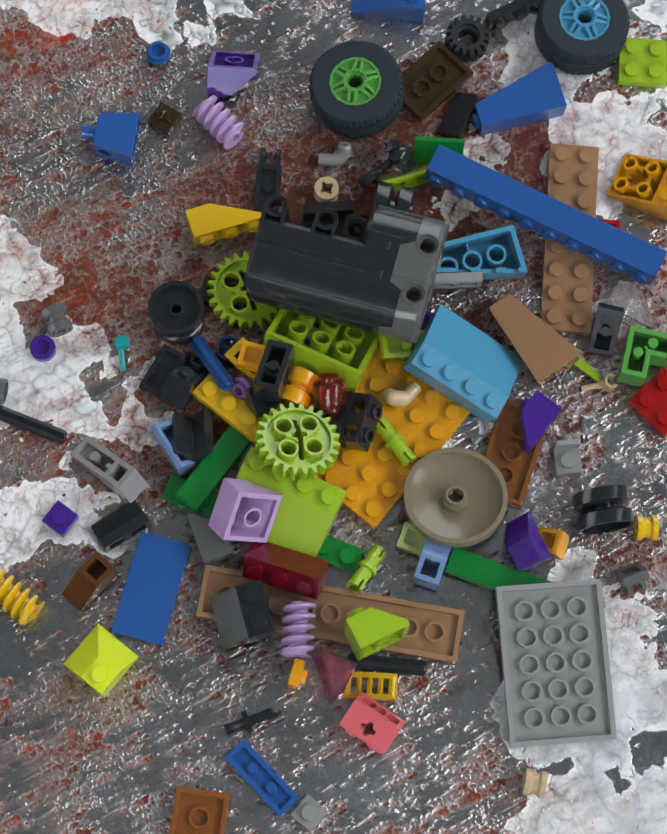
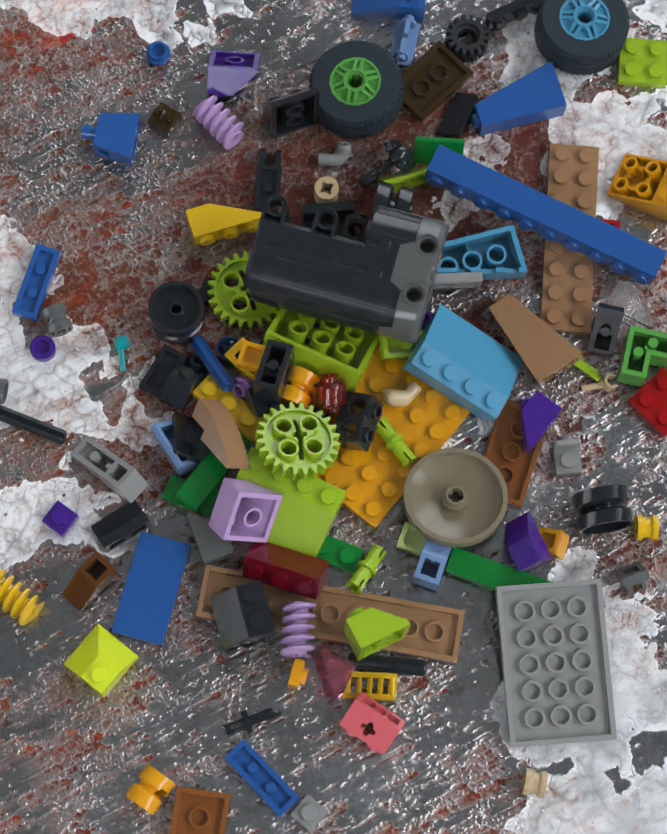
none -> blue plate [12,244,62,322]
none -> light orange wheel [125,764,175,816]
none -> medium nougat slope [192,398,249,469]
none -> black slope [262,88,319,139]
none -> medium blue hinge [389,15,421,67]

